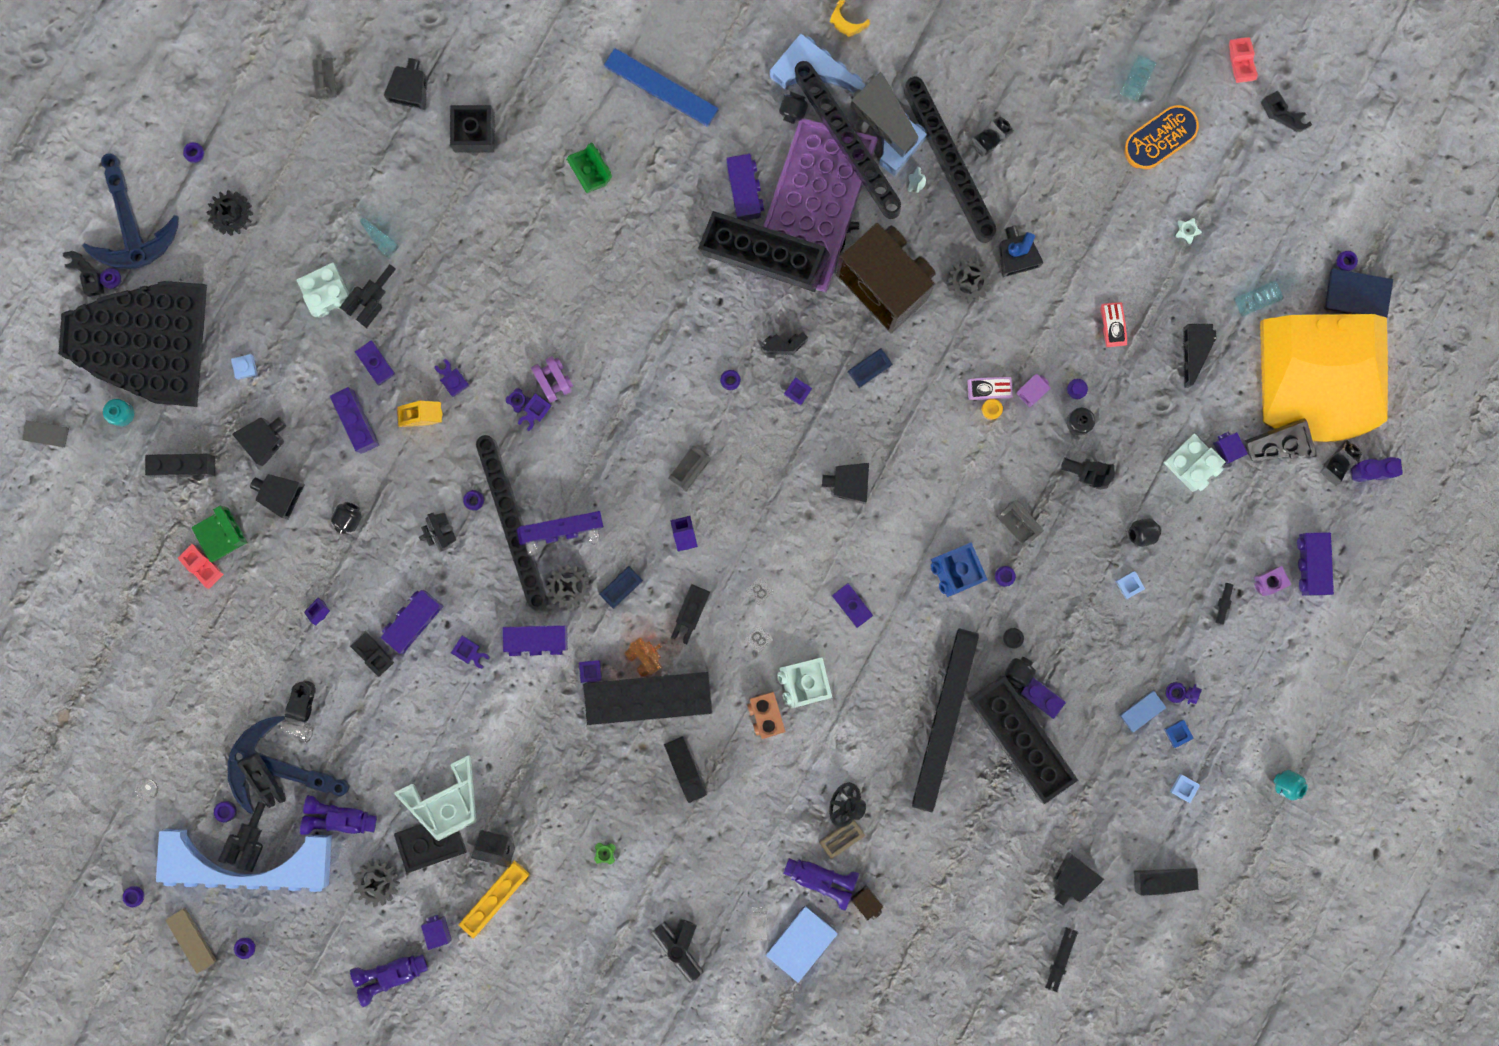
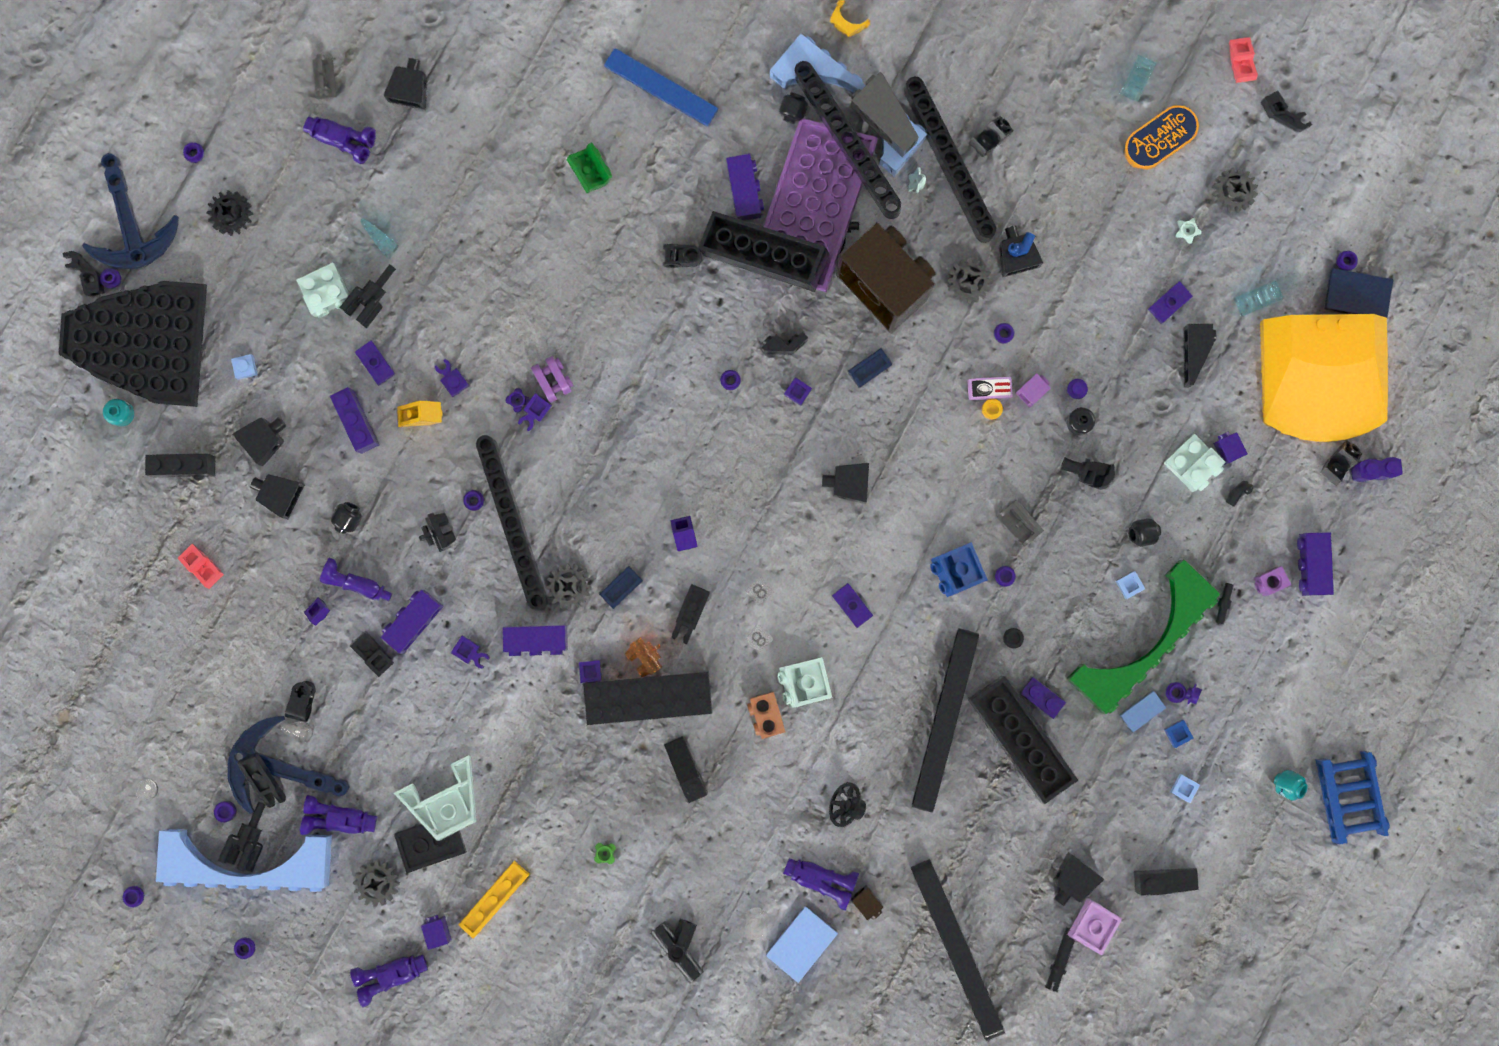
dark grey tile [22,420,69,448] -> none
dark tan tile [165,908,217,974] -> none
green bracket [192,505,248,562] -> none
black brick [450,105,495,153] -> none
black torso [471,830,515,867] -> none
dark purple piece [516,511,604,557] -> none
dark grey hinge [668,446,711,492] -> none
dark tan tile [819,820,865,859] -> none
black head [1005,656,1036,689] -> none
slope [1100,302,1127,347] -> none
wing [1245,418,1317,461] -> none
none -> dark purple piece [303,116,376,164]
none -> dark purple piece [320,557,392,602]
none -> black piece [663,244,702,268]
none -> black beam [910,859,1005,1042]
none -> dark purple plate [994,323,1014,344]
none -> green arch [1066,559,1220,714]
none -> lavender tile [1067,898,1122,955]
none -> dark purple plate [1148,281,1193,324]
none -> dark grey gear [1212,168,1258,213]
none -> black arm [1225,481,1254,507]
none -> blue fence [1315,751,1390,845]

